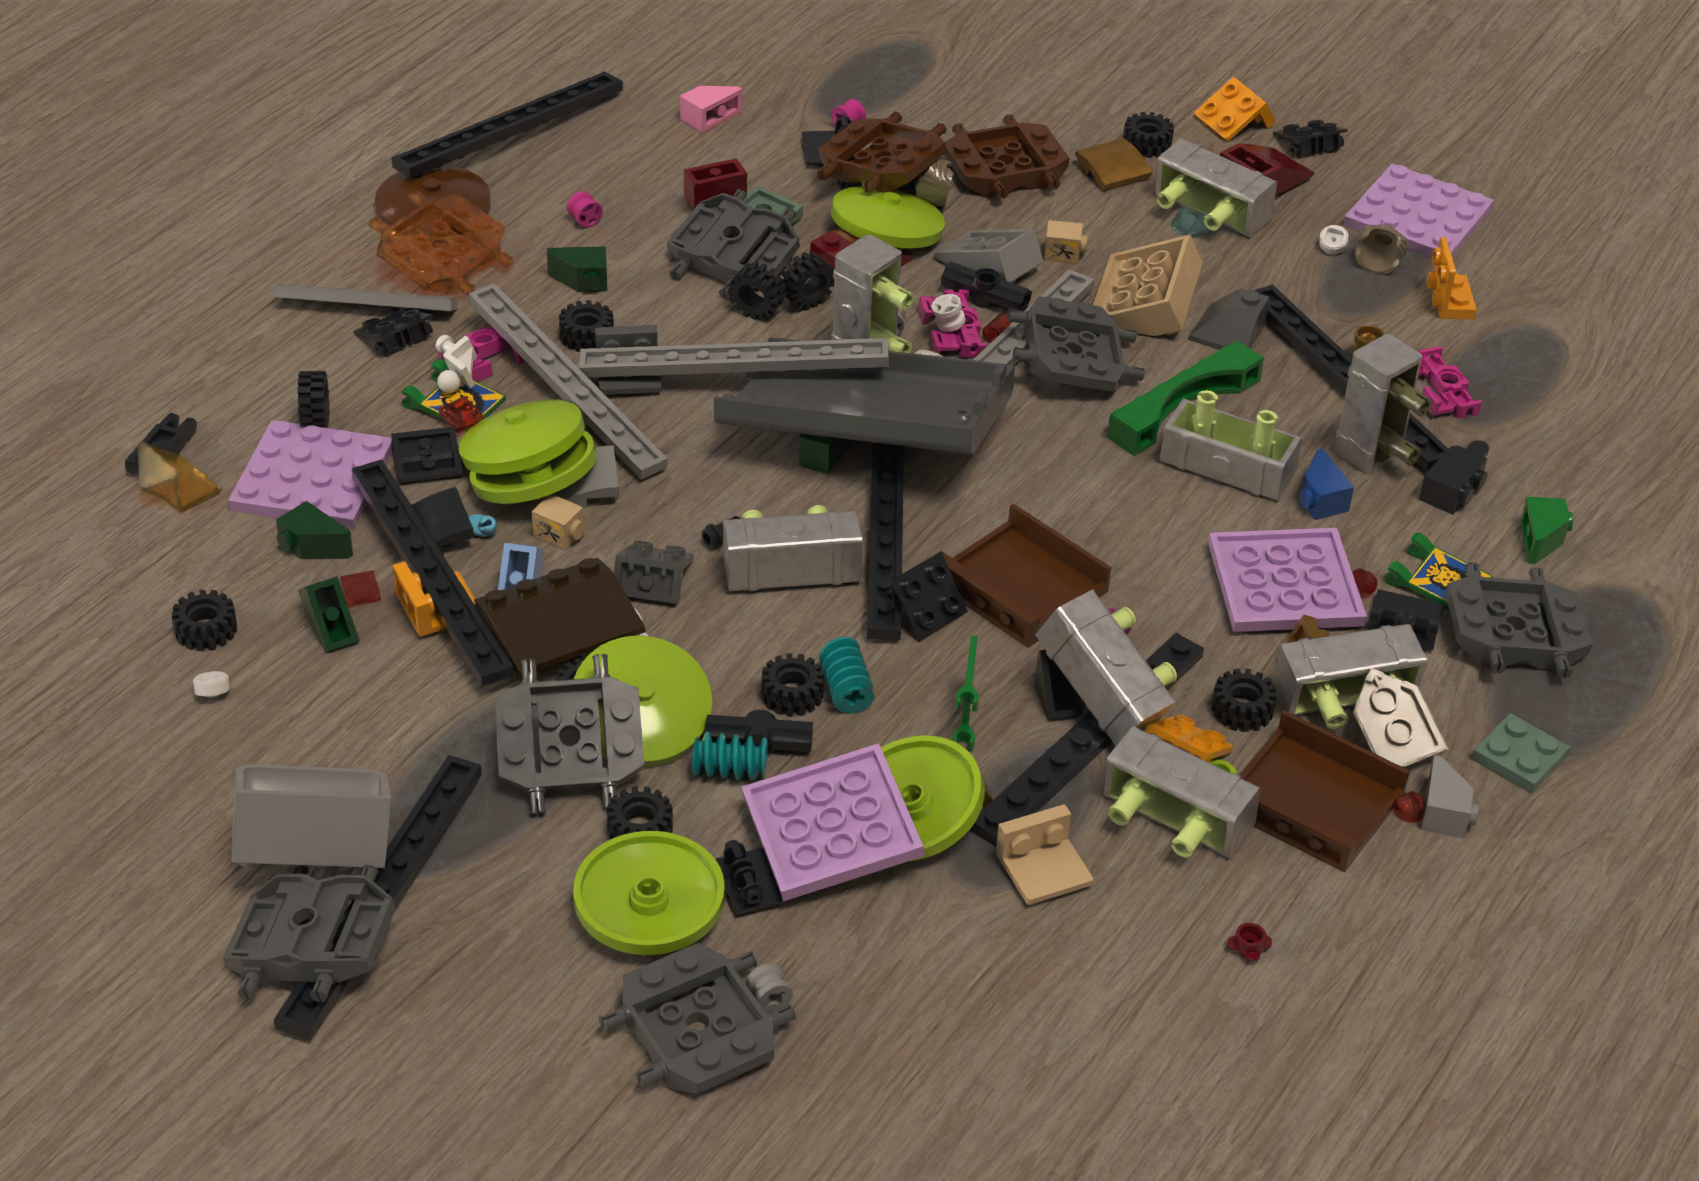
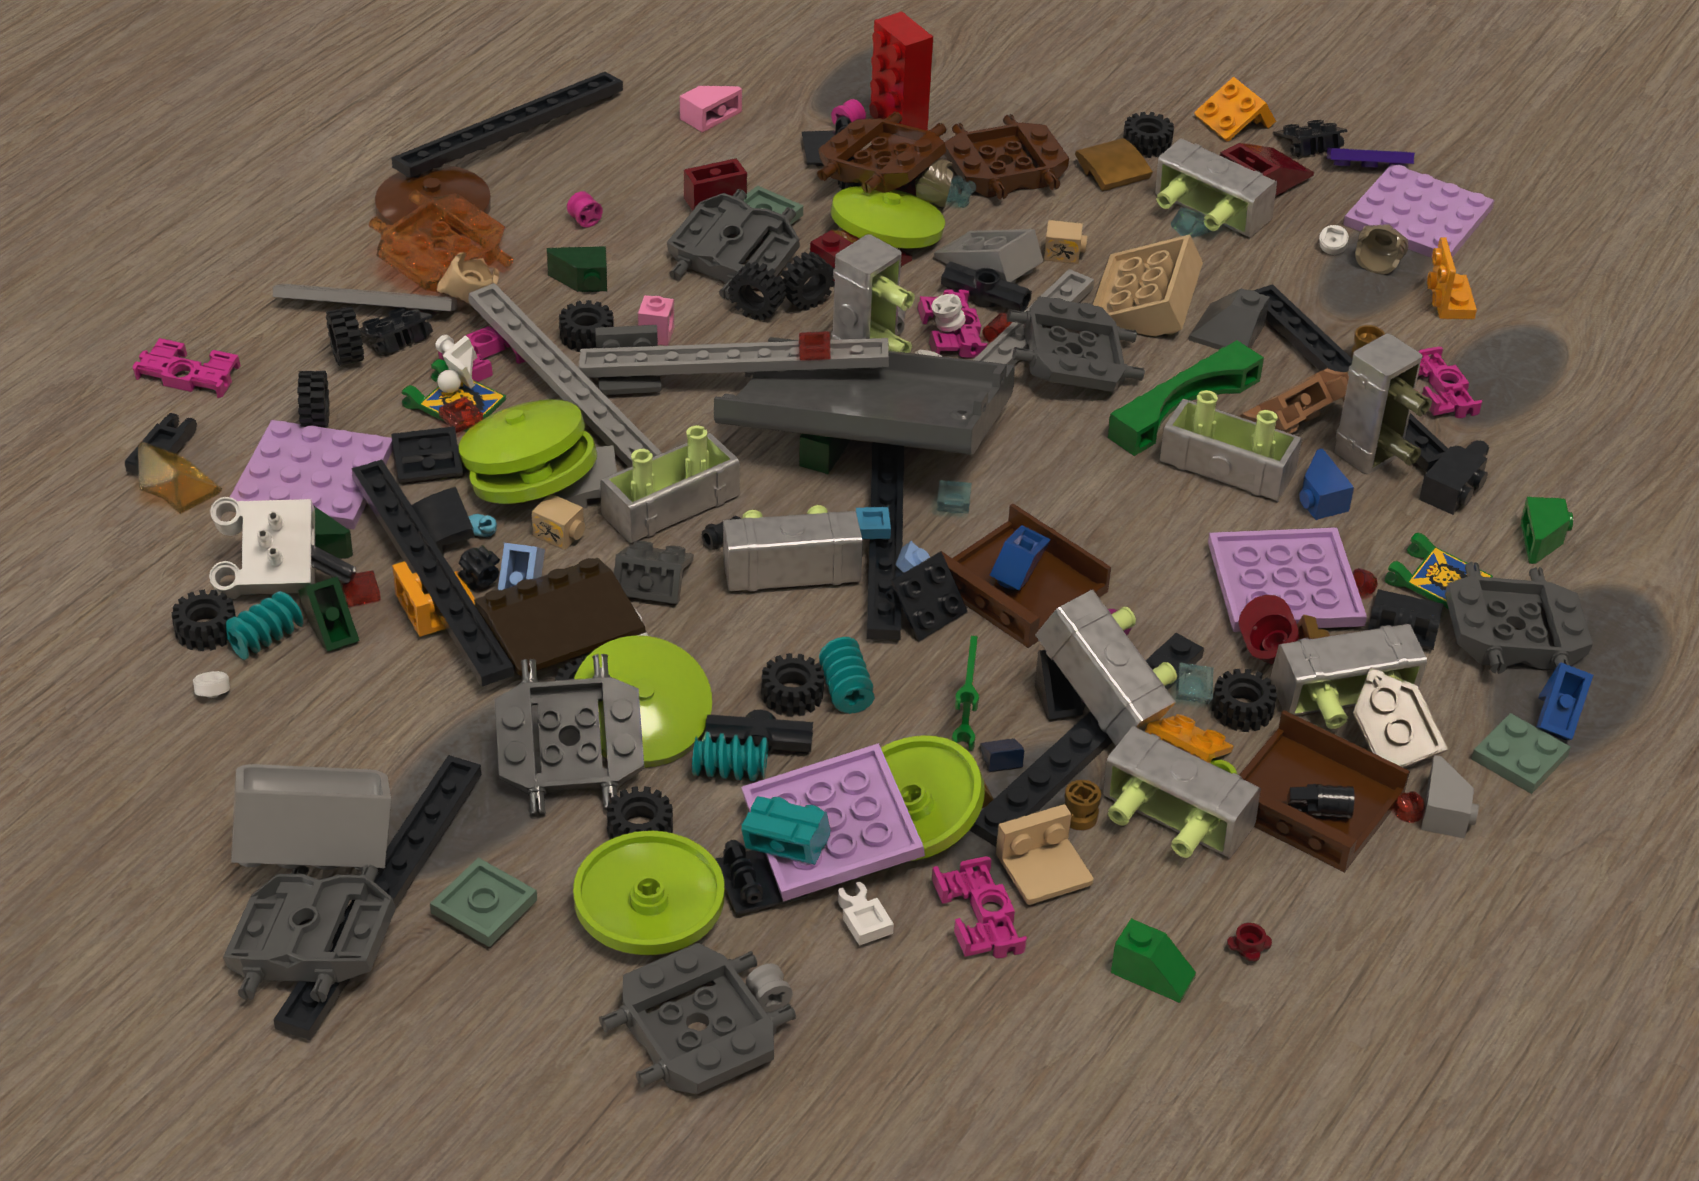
none -> dark pink piece [132,338,241,398]
none -> white piece [209,497,357,600]
none -> teal piece [226,591,304,660]
none -> black tyre [326,307,364,366]
none -> sand green plate [430,857,537,947]
none -> tan hair [437,252,499,306]
none -> black gear [458,545,500,589]
none -> flat silver piece [600,425,740,543]
none -> bright pink brick [638,295,674,346]
none -> teal brick [741,796,831,865]
none -> clear red tile [799,331,831,361]
none -> white plate [838,882,894,945]
none -> dark azure plate [855,507,891,539]
none -> red brick [869,11,933,131]
none -> light blue plate [896,541,930,573]
none -> dark pink piece [932,856,1027,958]
none -> clear light blue plate [937,480,972,514]
none -> clear light blue plate [947,175,976,208]
none -> dark blue slope [980,738,1025,772]
none -> blue slope [990,525,1051,590]
none -> pearl gold wheel [1064,780,1101,830]
none -> green slope [1111,918,1196,1003]
none -> clear light blue plate [1176,663,1214,704]
none -> medium nougat bracket [1238,368,1349,434]
none -> dark red piece [1239,595,1299,664]
none -> black hinge [1287,784,1355,819]
none -> dark purple plate [1327,148,1415,167]
none -> blue slope [1536,662,1593,741]

